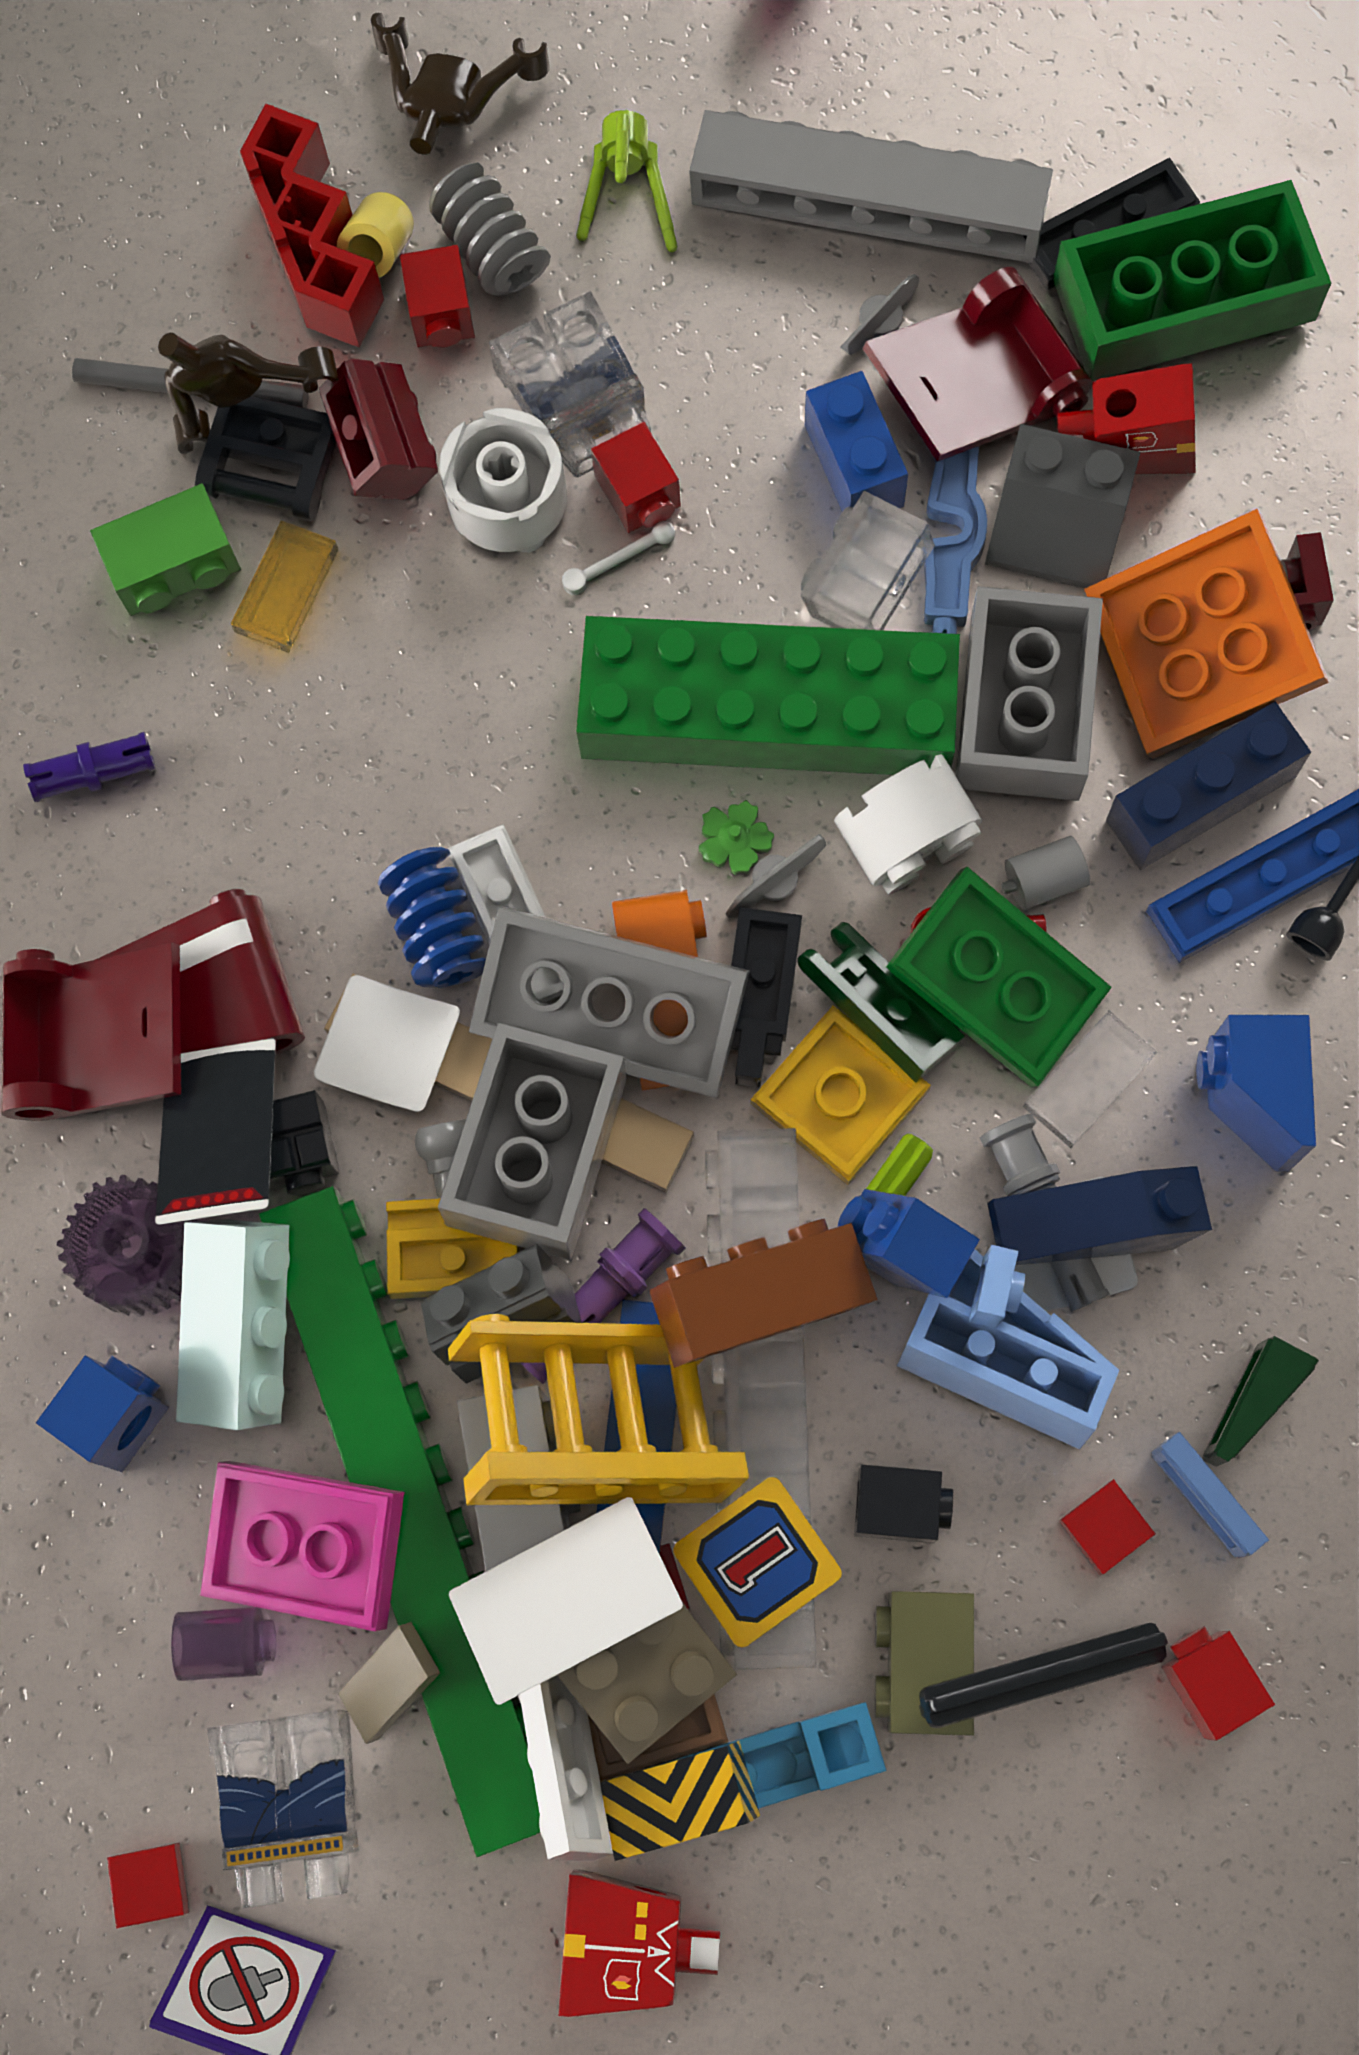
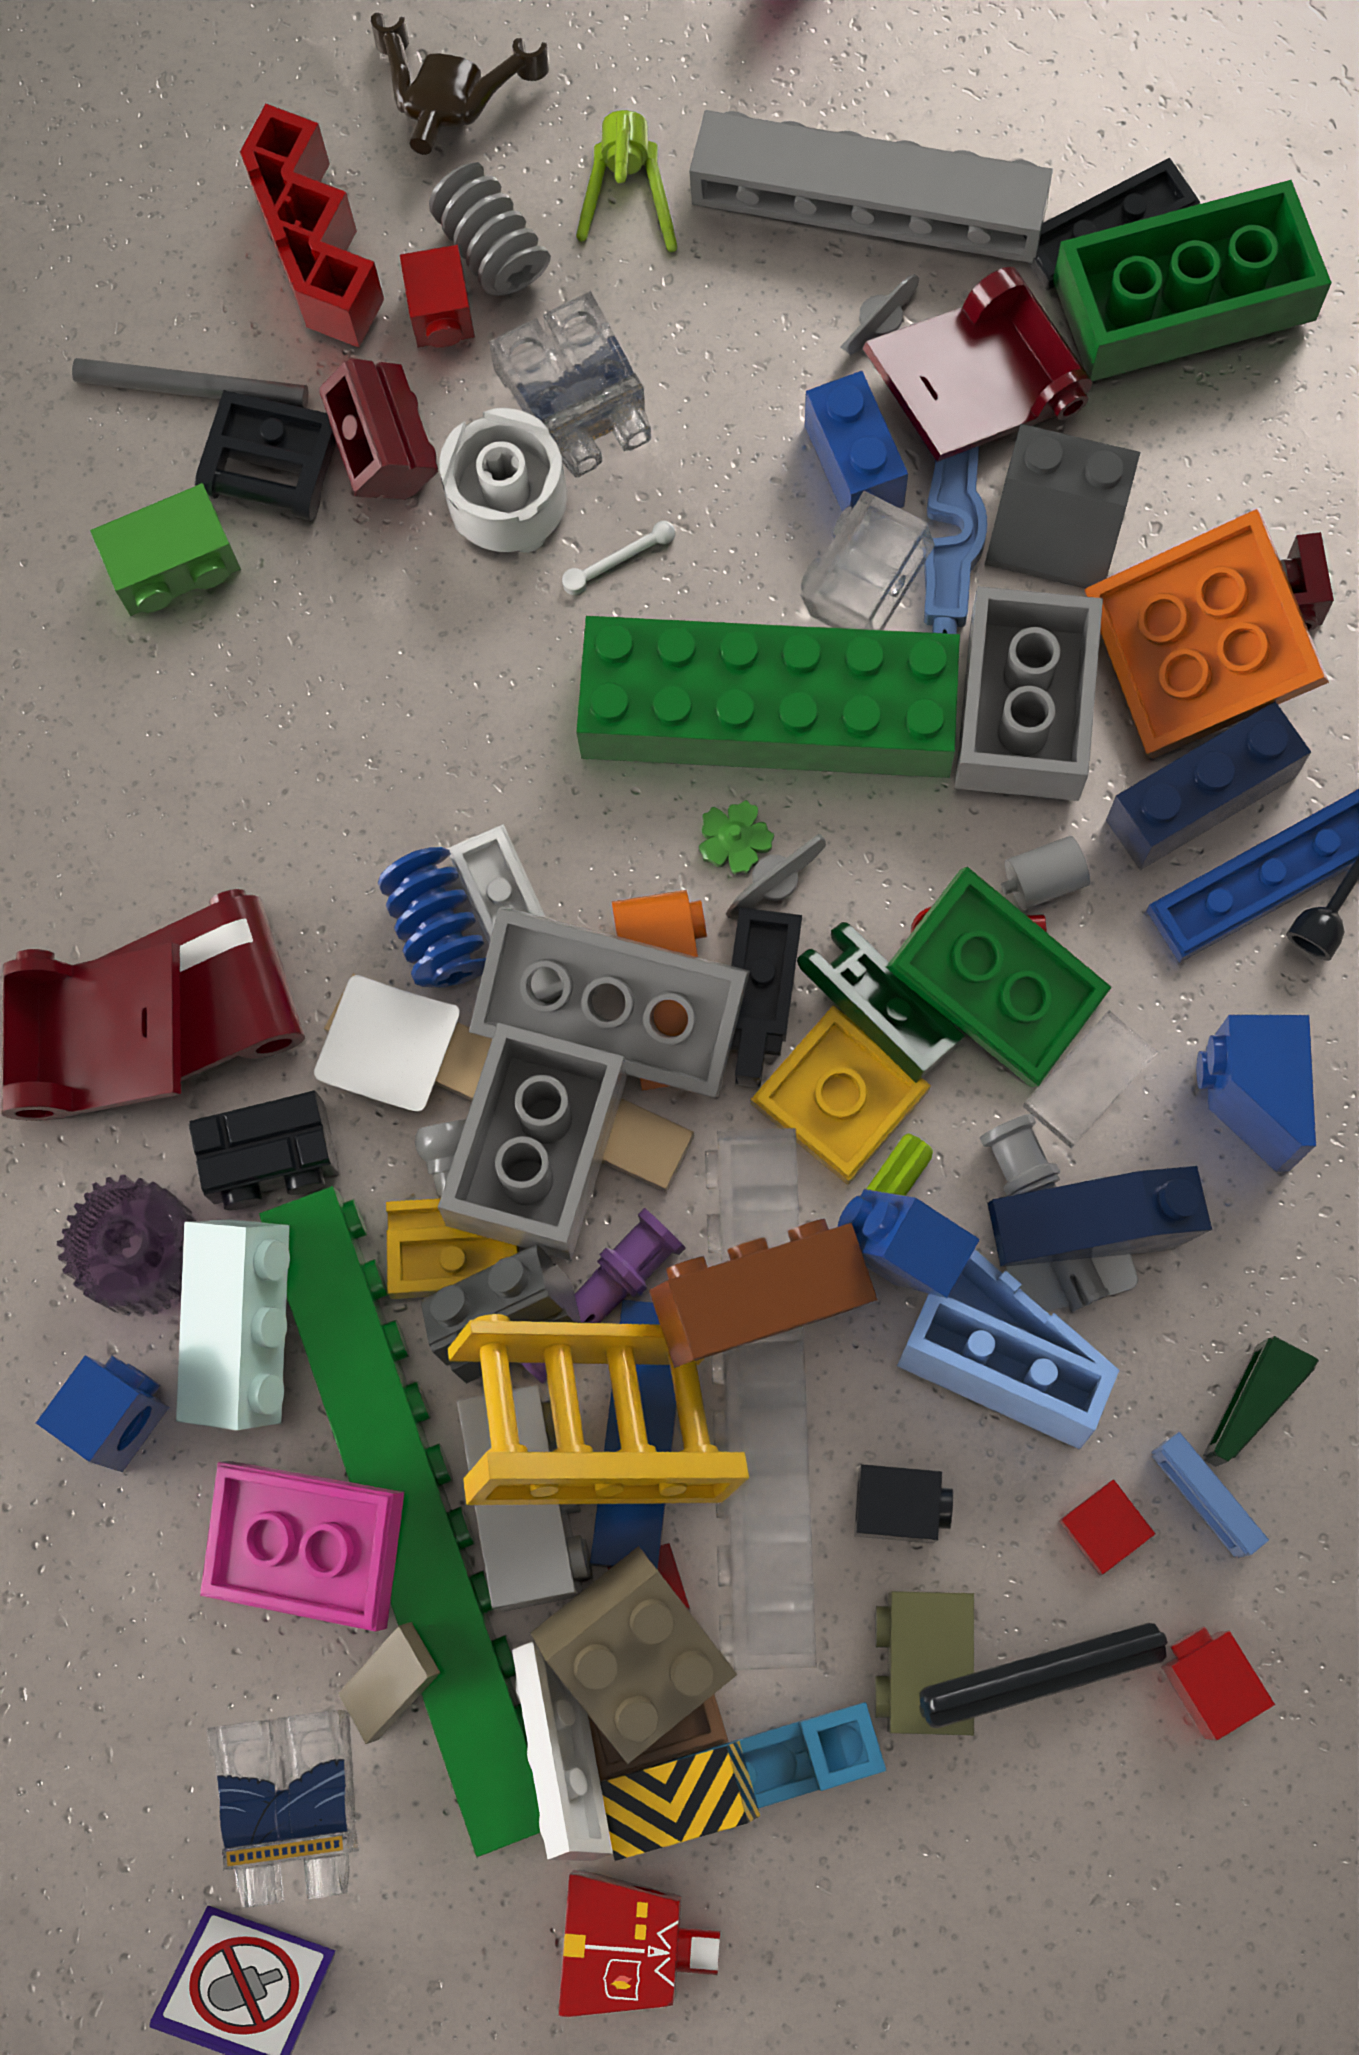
dark purple pin [23,732,156,802] -> none
red tile [107,1842,189,1929] -> none
black sticker [155,1039,276,1225] -> none
dark brown piece [158,332,339,454] -> none
clear purple brick [171,1607,277,1681] -> none
clear yellow tile [231,520,339,653] -> none
light yellow brick [337,192,414,278] -> none
white sticker [449,1497,683,1705] -> none
red brick [591,422,681,533] -> none
sticker [673,1477,842,1647] -> none
white brick [834,754,982,895] -> none
light blue plate [969,1245,1025,1328] -> none
red torso [1057,363,1196,474] -> none

